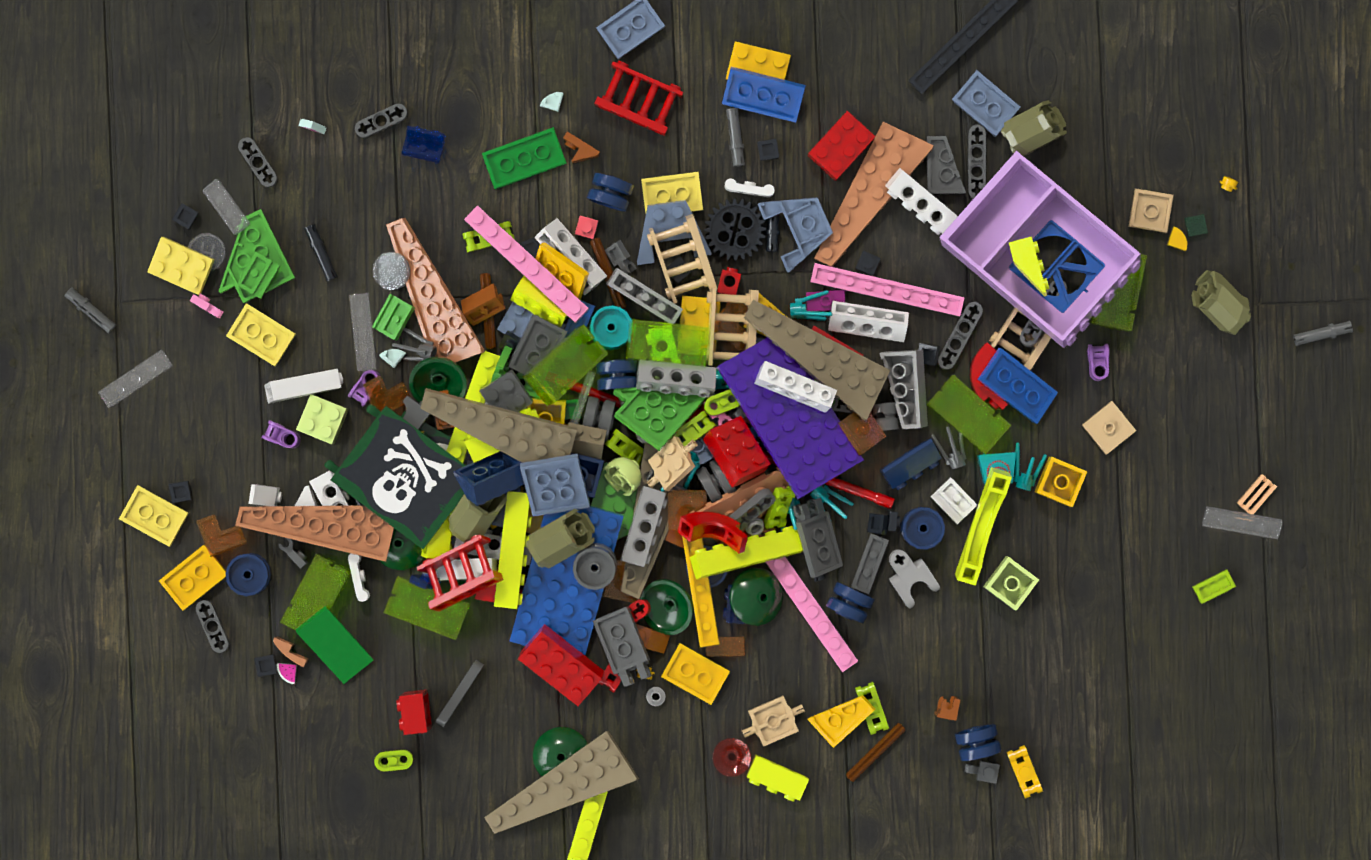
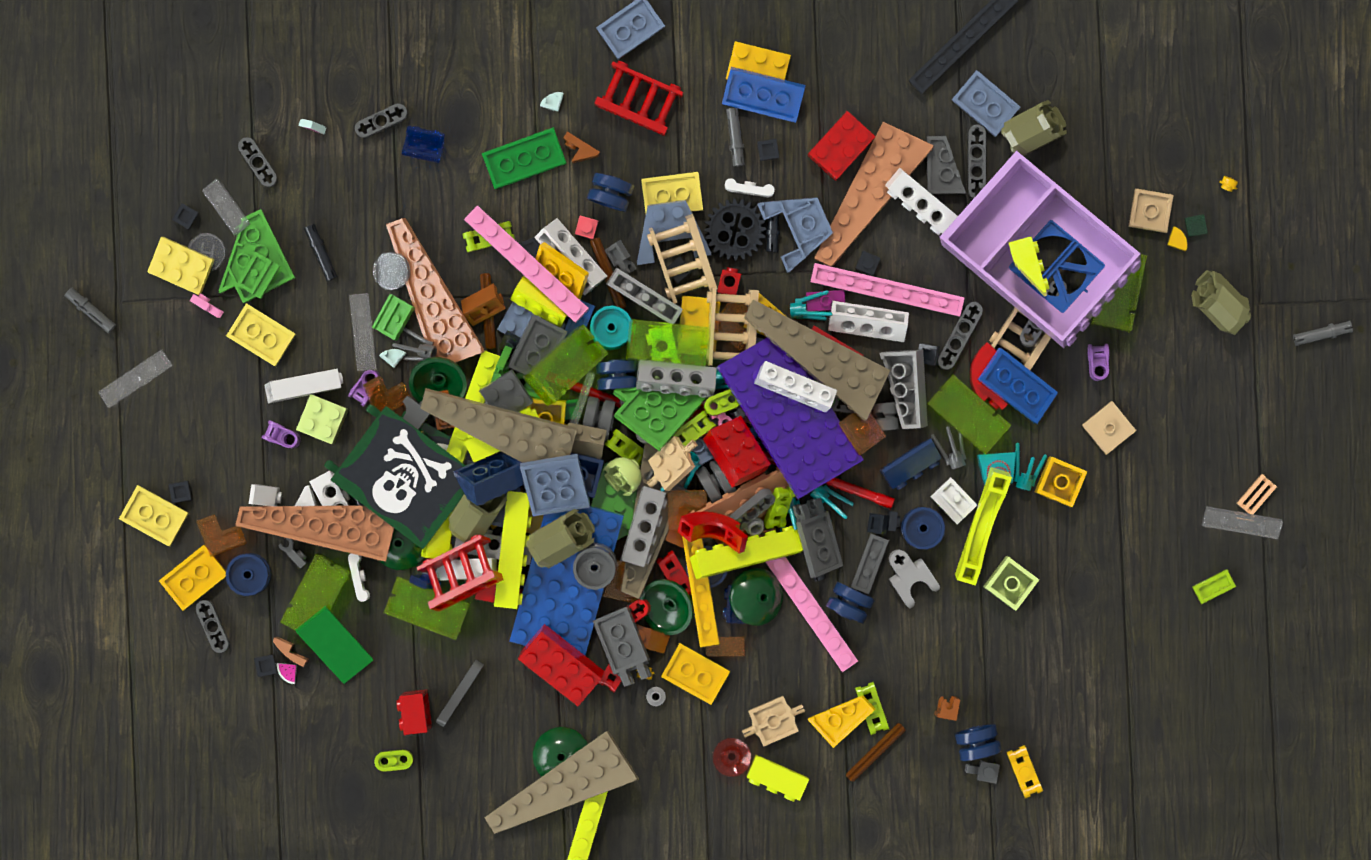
none -> red plate [656,550,692,596]

